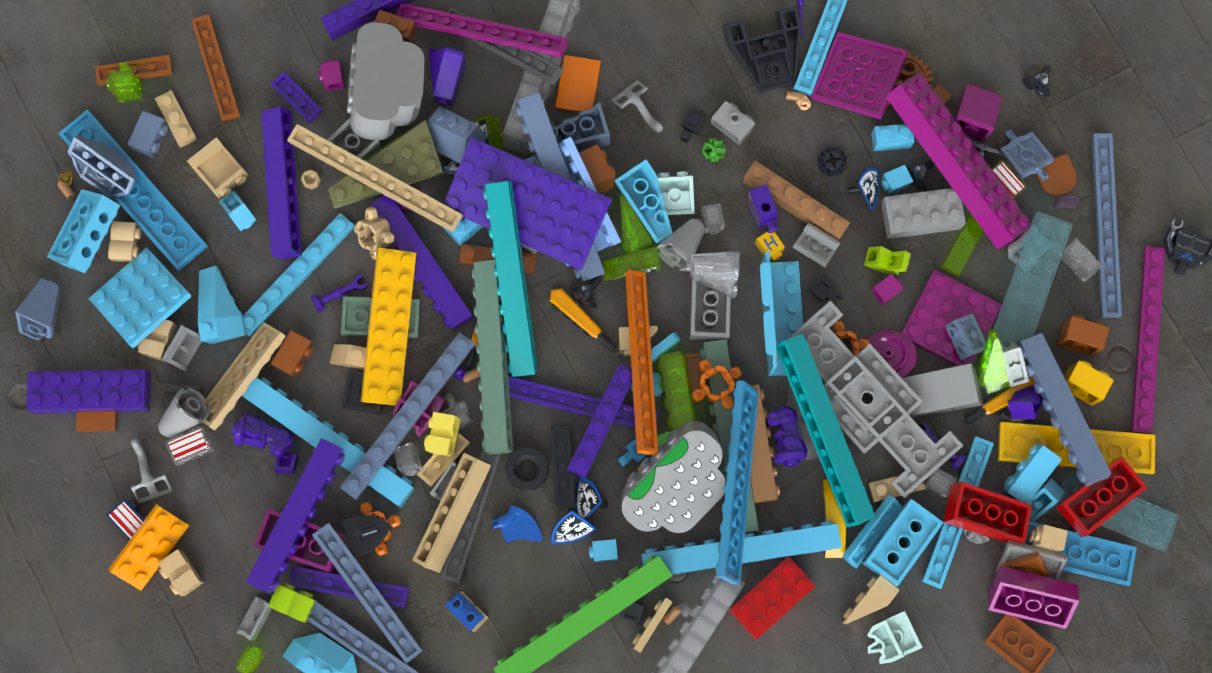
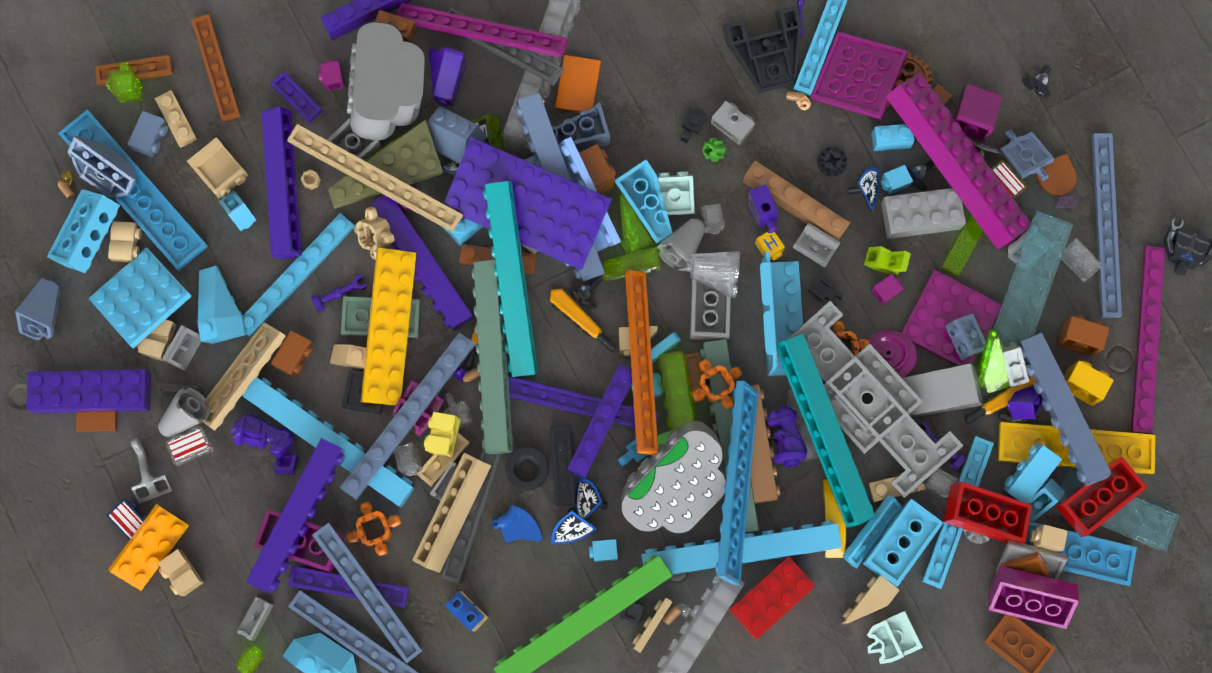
lime brick [268,582,316,623] -> none
black shield [342,515,391,558] -> none
light grey piece [611,80,663,133] -> none

